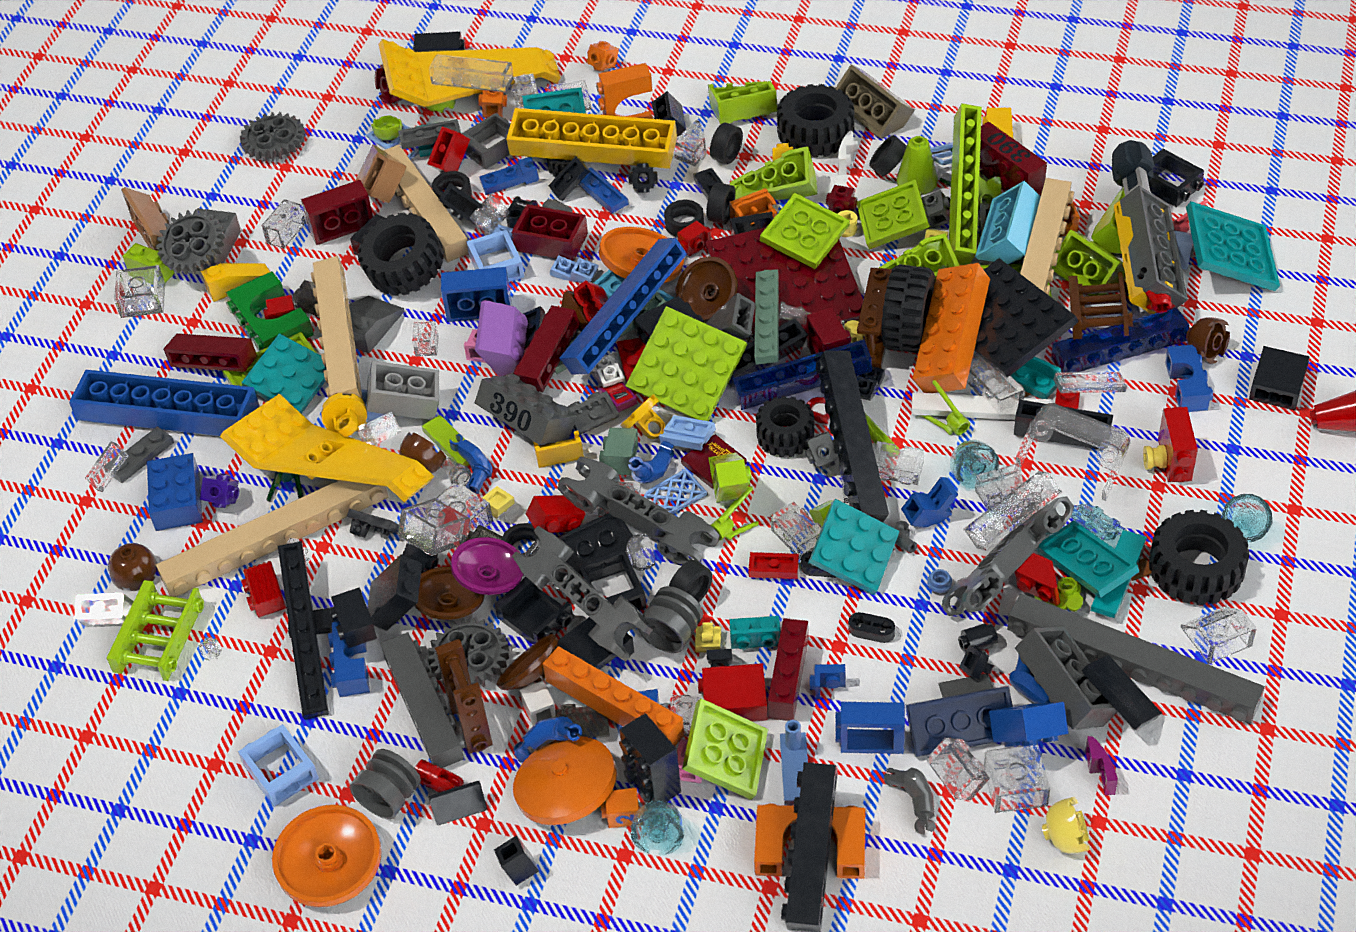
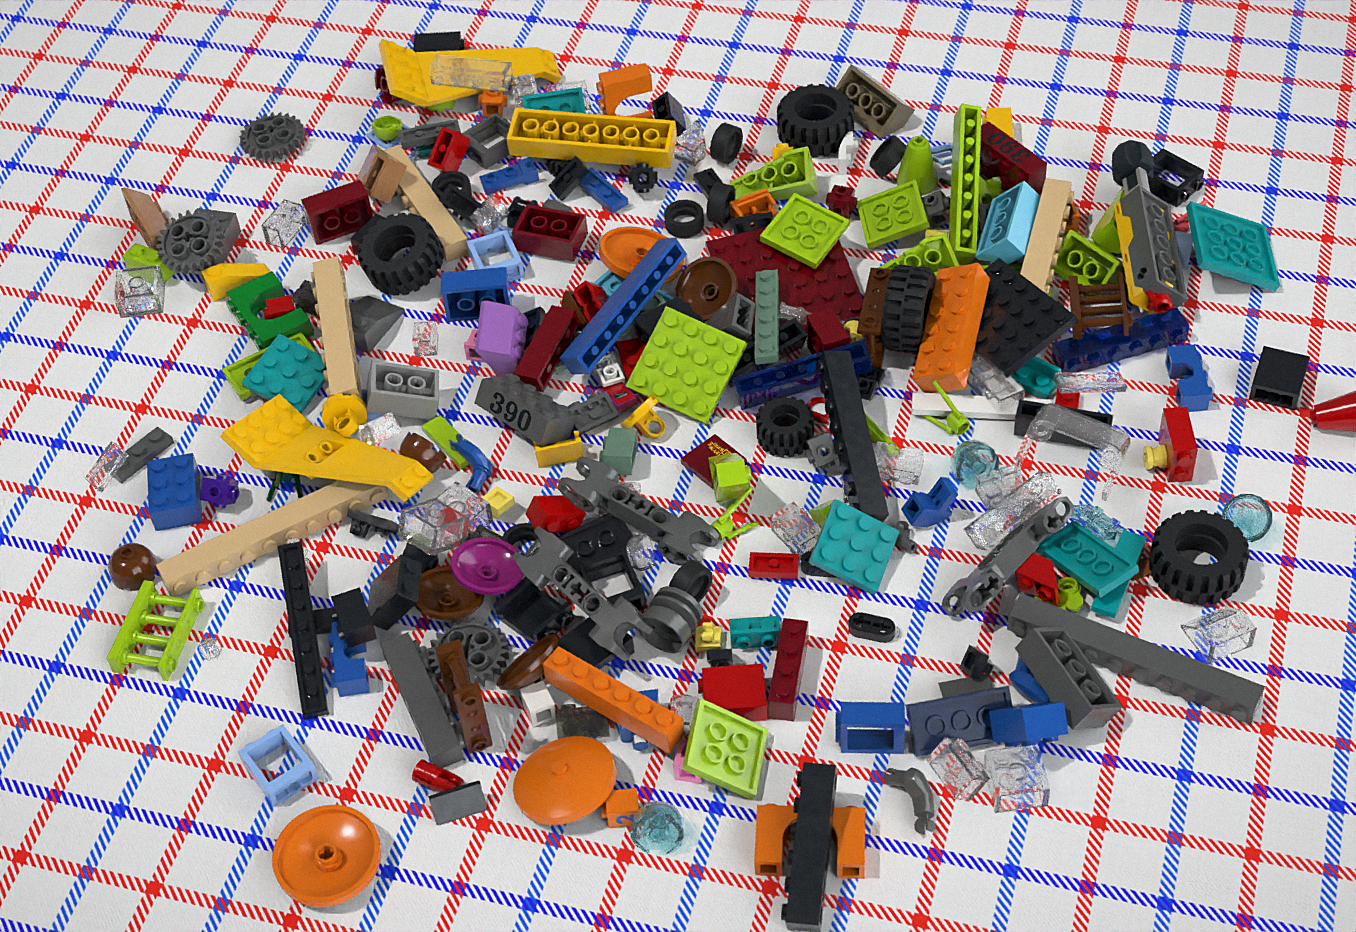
blue brick [69,369,260,436] -> none
clear brick [74,594,134,627] -> none
dark red brick [163,333,257,372] -> none
red brick [241,561,286,618] -> none
dark grey wheel [349,749,421,820] -> none
clear cone [442,457,472,487] -> none
black brick [494,835,539,886] -> none
blue arm [514,717,582,762] -> none
light blue slope [549,255,599,282] -> none
orange brick [586,41,619,71] -> none
black brick [619,713,681,809] -> none
blue arm [628,441,674,484] -> none
light blue window [643,469,707,514] -> none
light blue plate [659,415,716,451] -> none
red brick [677,221,711,257] -> none
lime wedge [708,81,777,124] -> none
medium blue piece [780,720,808,806] -> none
blue bracket [810,664,846,699] -> none
light yellow wheel [838,210,857,237] -> none
medium blue plate [927,569,952,593] -> none
black brick [958,623,998,651] -> none
light yellow cylinder [1042,796,1090,854] -> none
black tile [1081,655,1162,730] -> none
magenta slope [1085,736,1118,796] -> none
reddish brown cylinder [1186,317,1230,364] -> none

